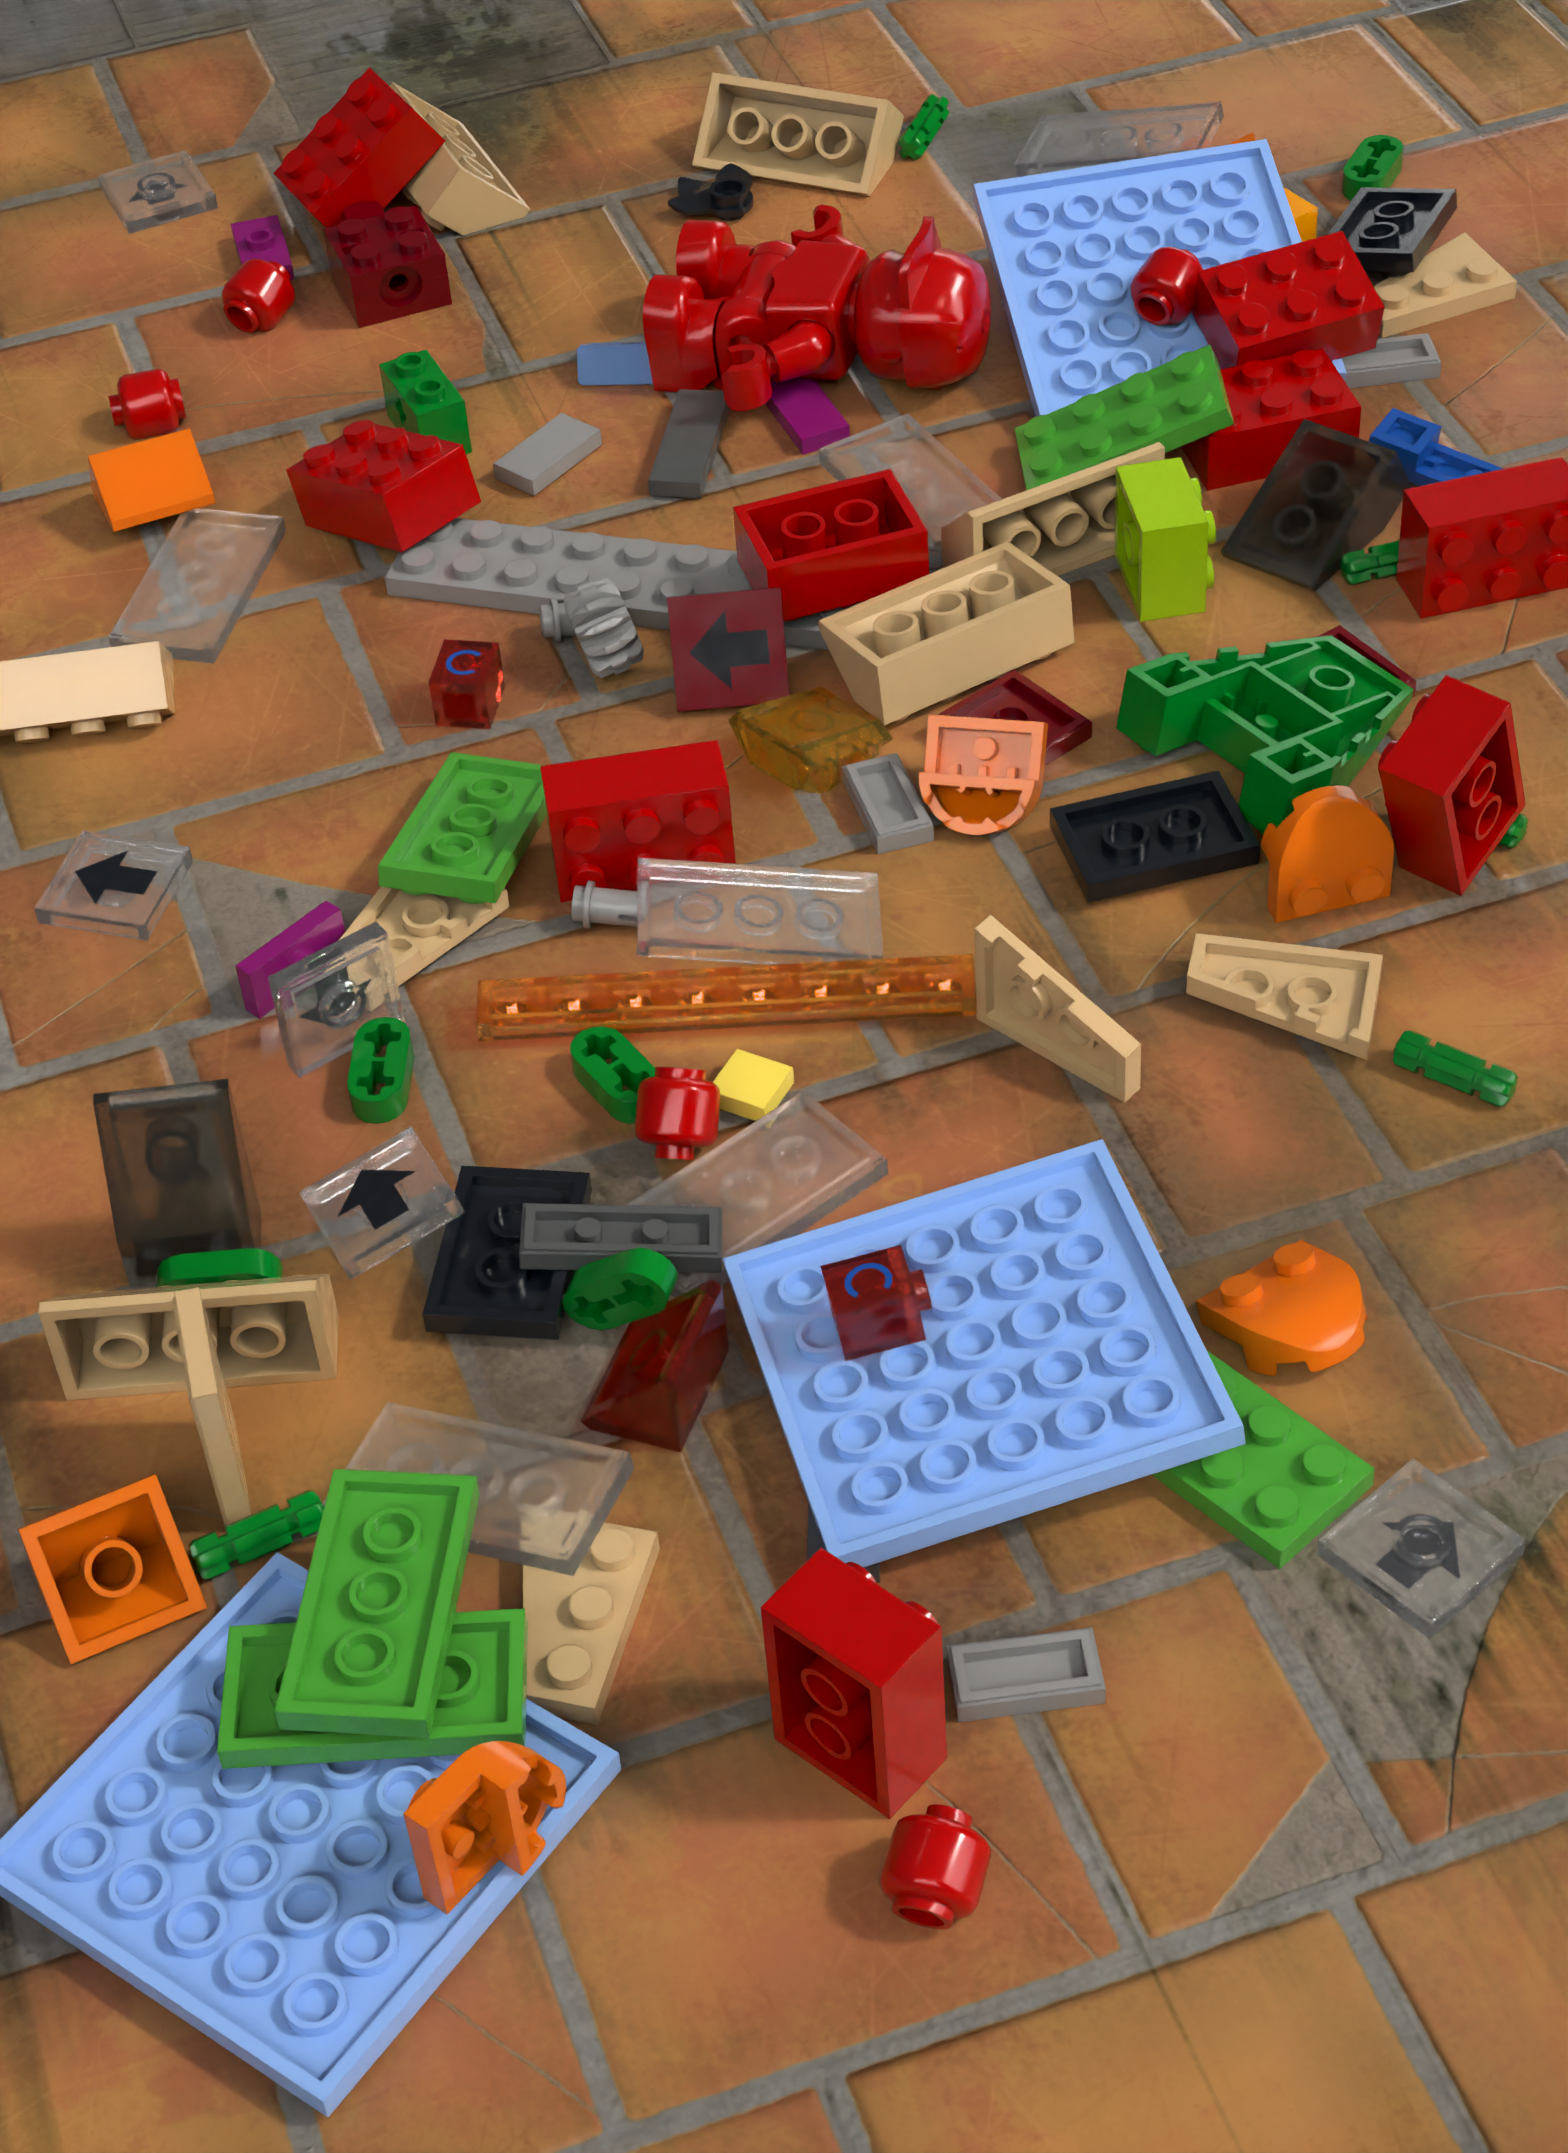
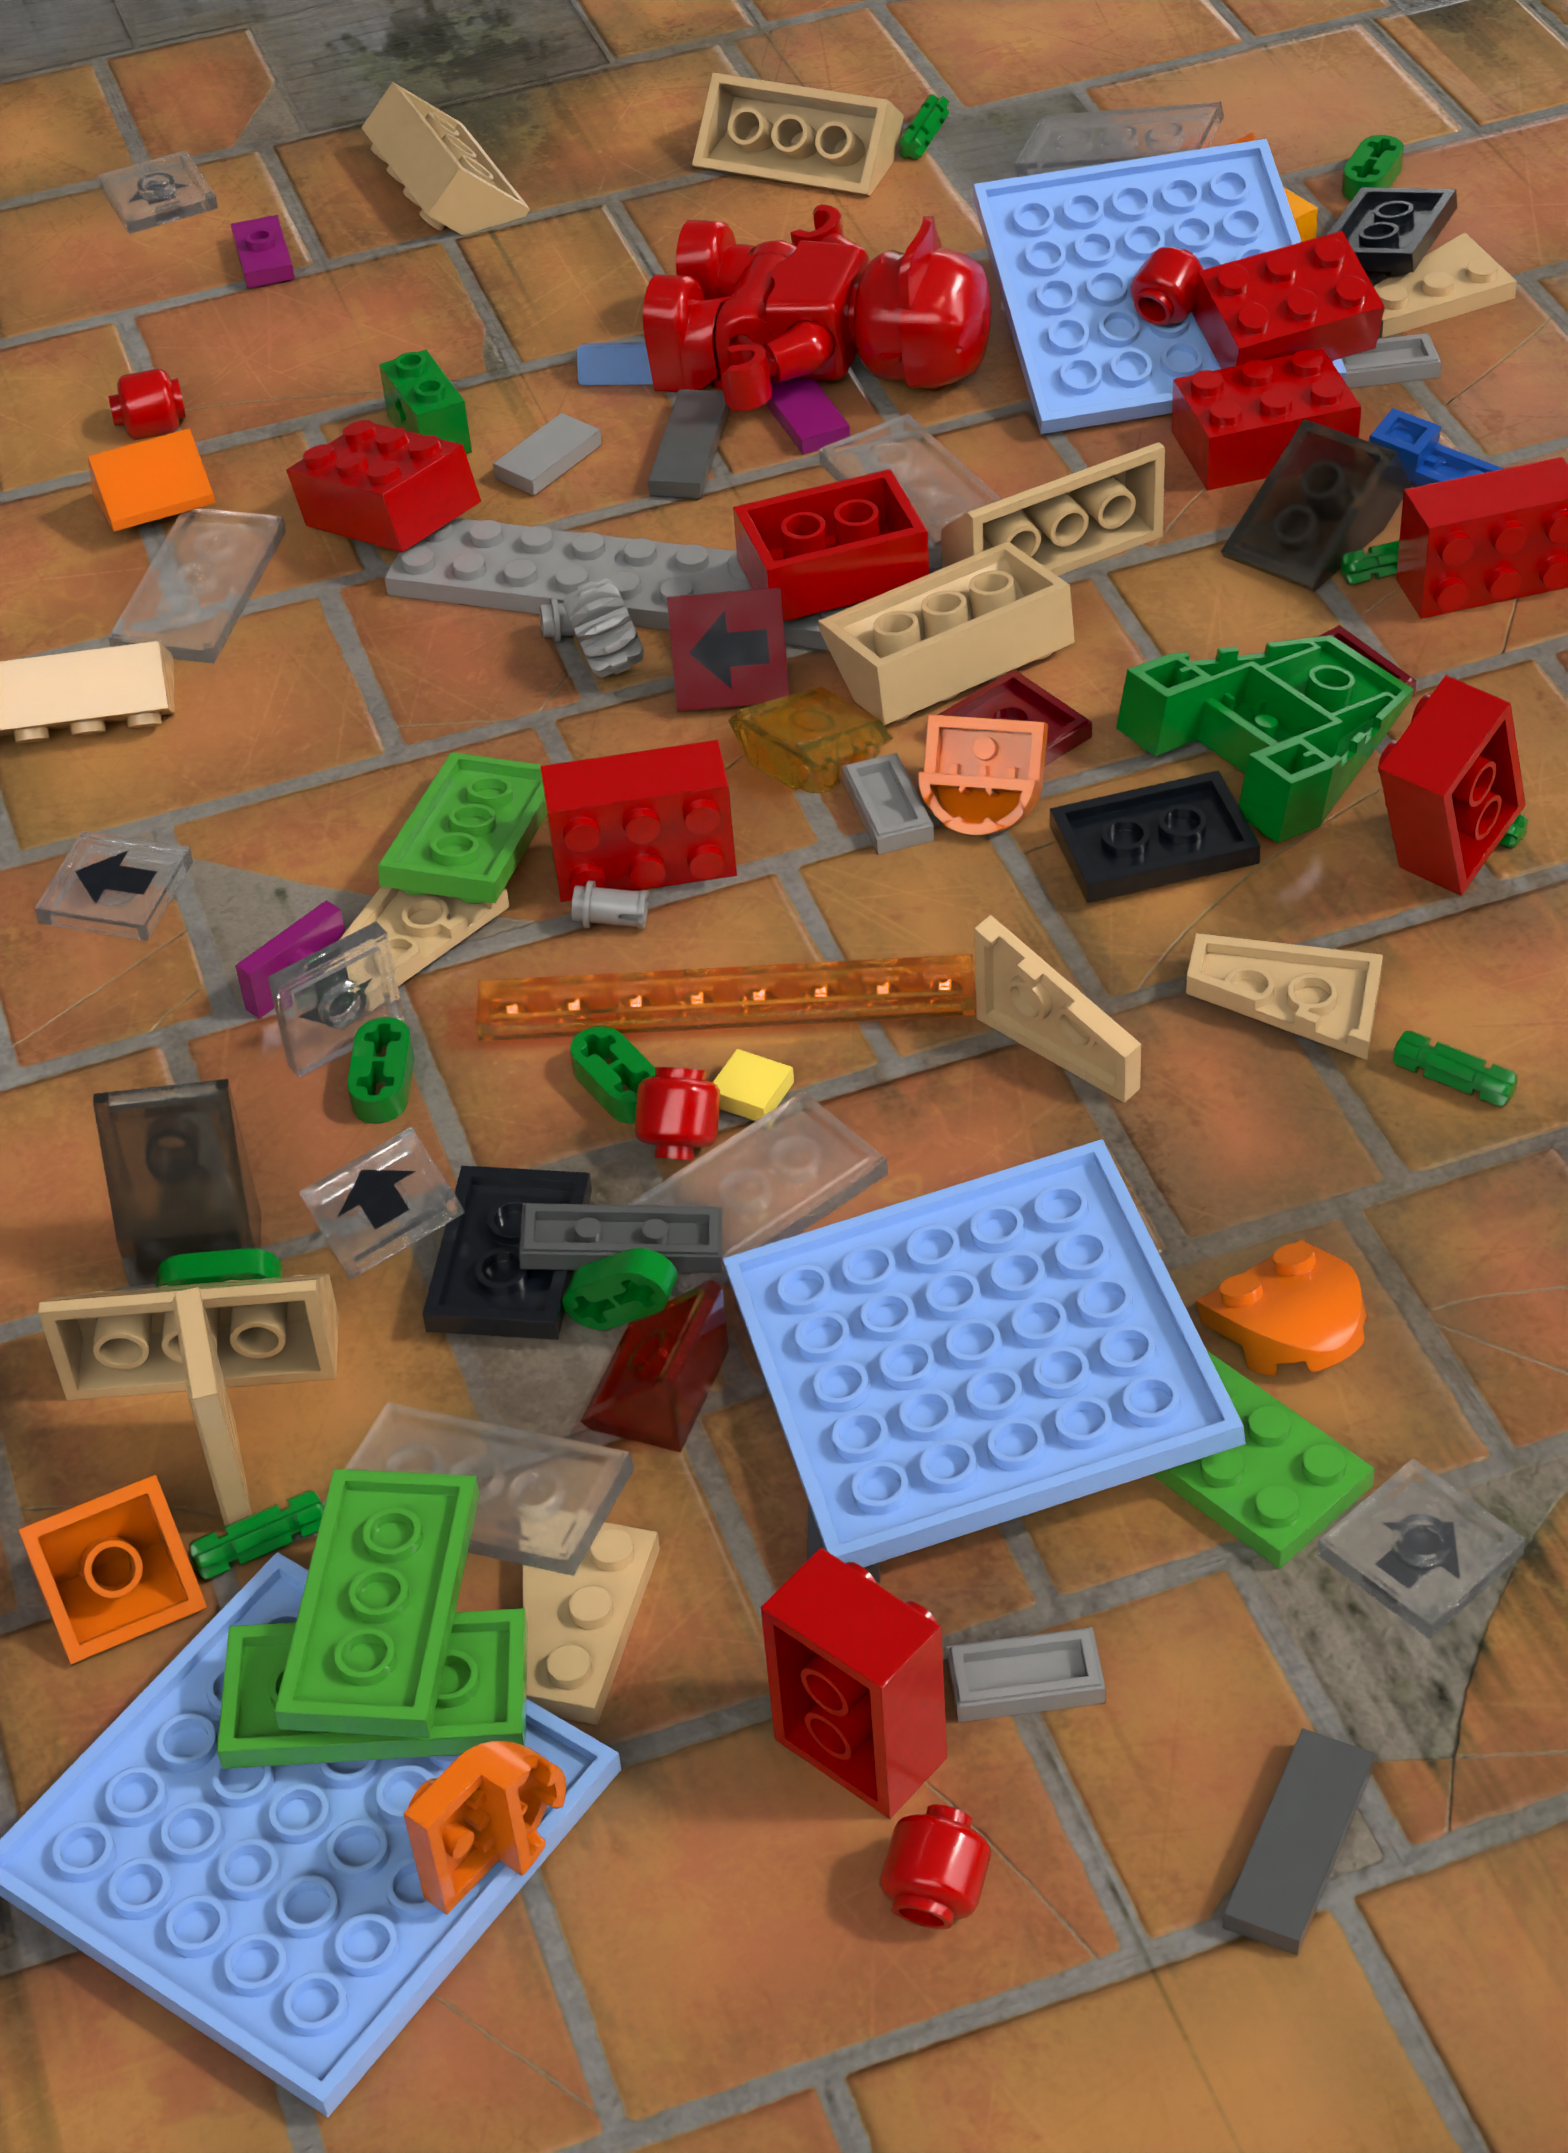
red head [221,258,295,333] -> none
red brick [273,67,445,228] -> none
dark red brick [323,201,452,328] -> none
clear red brick [429,639,505,729] -> none
clear tile [636,857,884,971] -> none
black plate [668,163,754,221] -> none
clear red brick [820,1245,932,1361] -> none
bright green plate [1015,344,1234,490] -> none
lime brick [1115,457,1216,622] -> none
orange slope [1261,785,1394,923] -> none
none -> dark grey tile [1223,1728,1375,1956]

